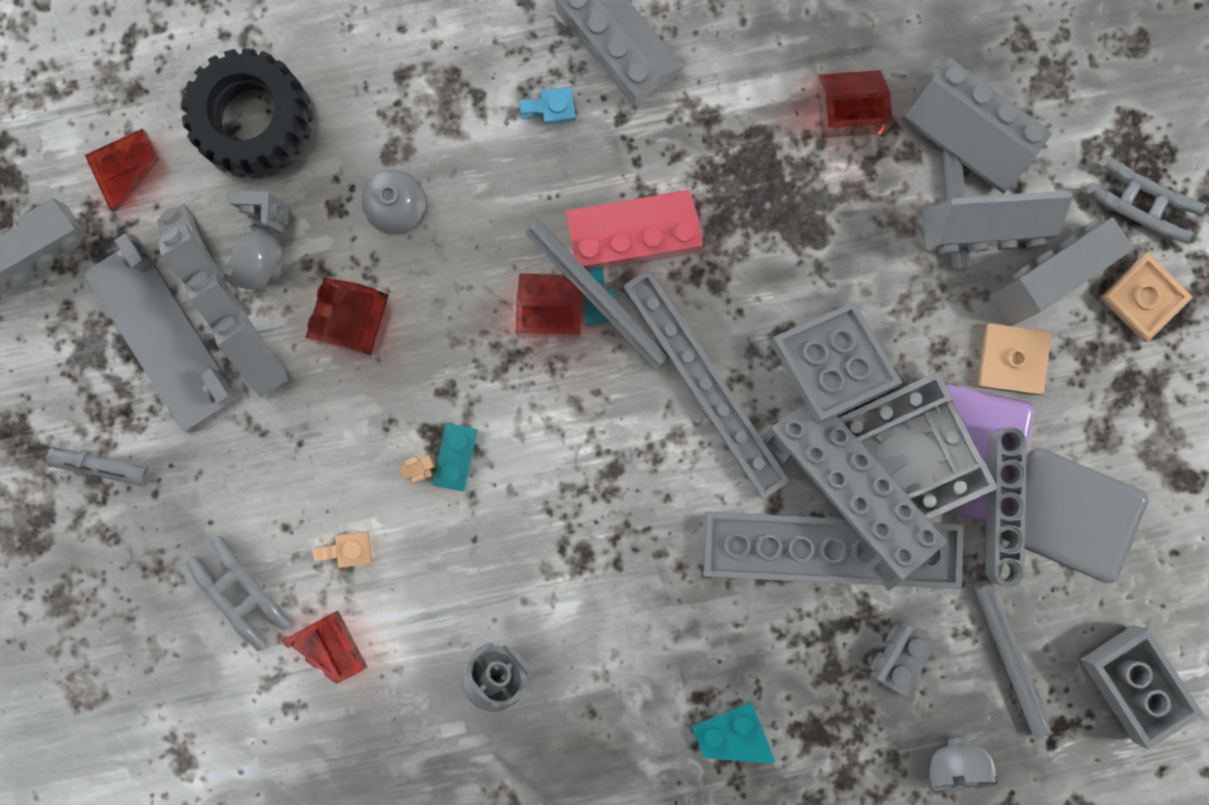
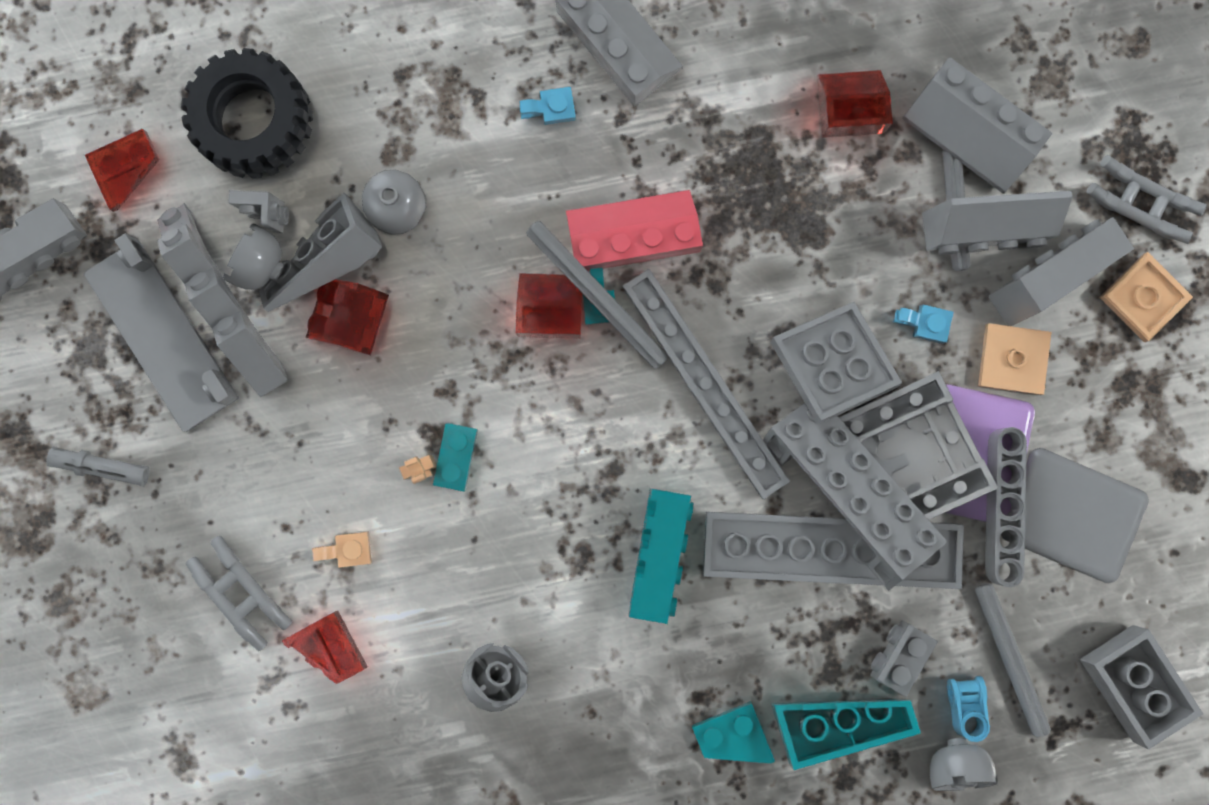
none -> light grey wedge [259,193,382,312]
none -> teal wedge [628,488,694,624]
none -> teal wedge [771,699,921,770]
none -> medium azure plate [893,304,954,344]
none -> medium azure piece [947,676,990,742]

